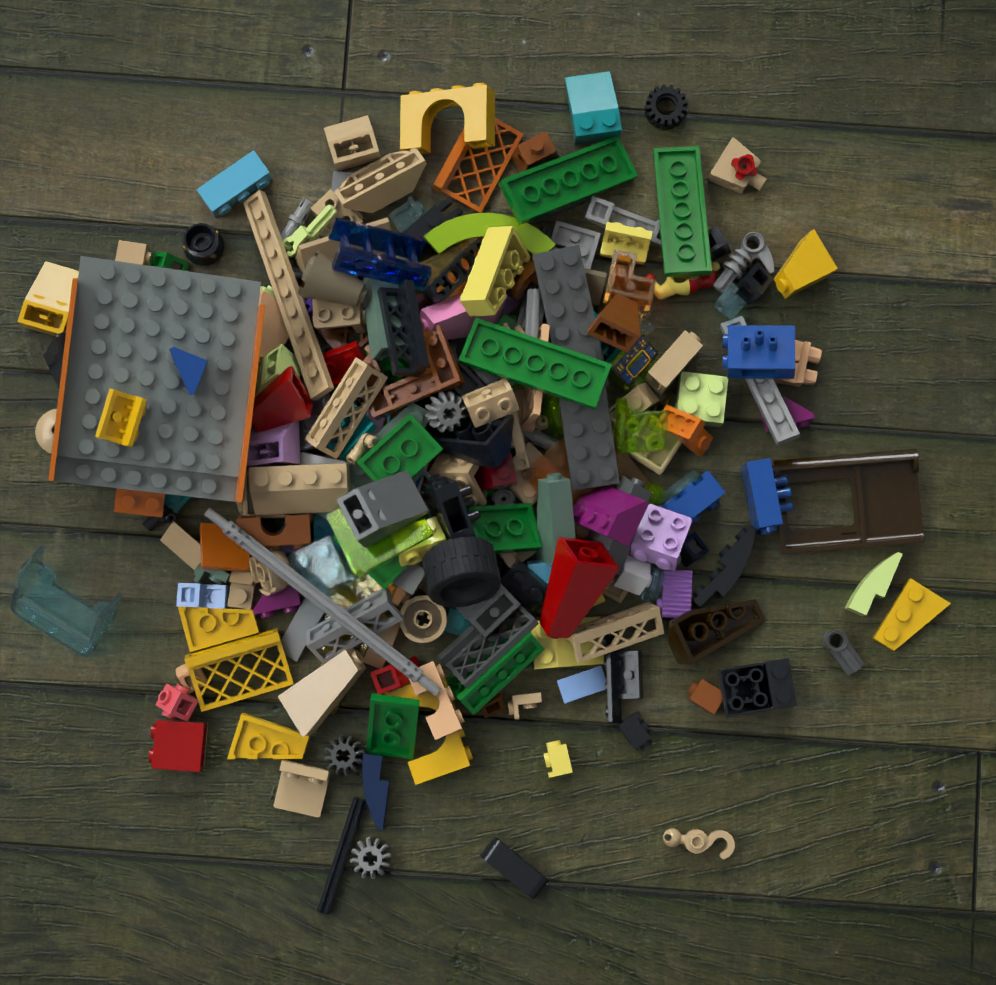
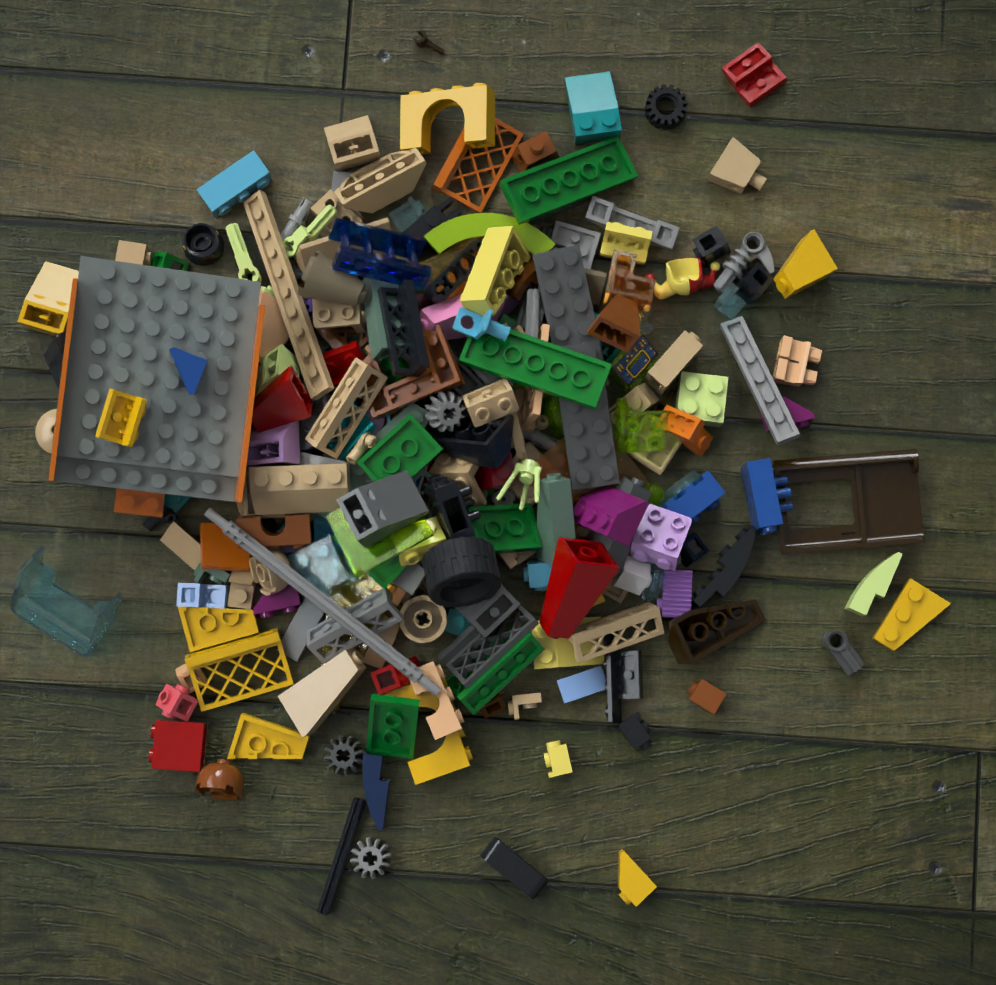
tan bracket [274,760,331,817] -> none
black bracket [500,559,548,611] -> none
green plate [653,146,712,277] -> none
tan piece [663,828,735,859] -> none
black slope [718,658,797,717] -> none
blue piece [723,325,795,379] -> none
red plate [731,154,758,180] -> none
none -> dark orange cylinder [194,759,244,800]
none -> yellowish green connector [225,223,262,283]
none -> dark brown hand [413,30,444,55]
none -> medium azure bracket [452,307,510,341]
none -> yellowish green plant [496,459,542,510]
none -> yellow slope [618,849,657,907]
none -> red slope [722,42,787,108]

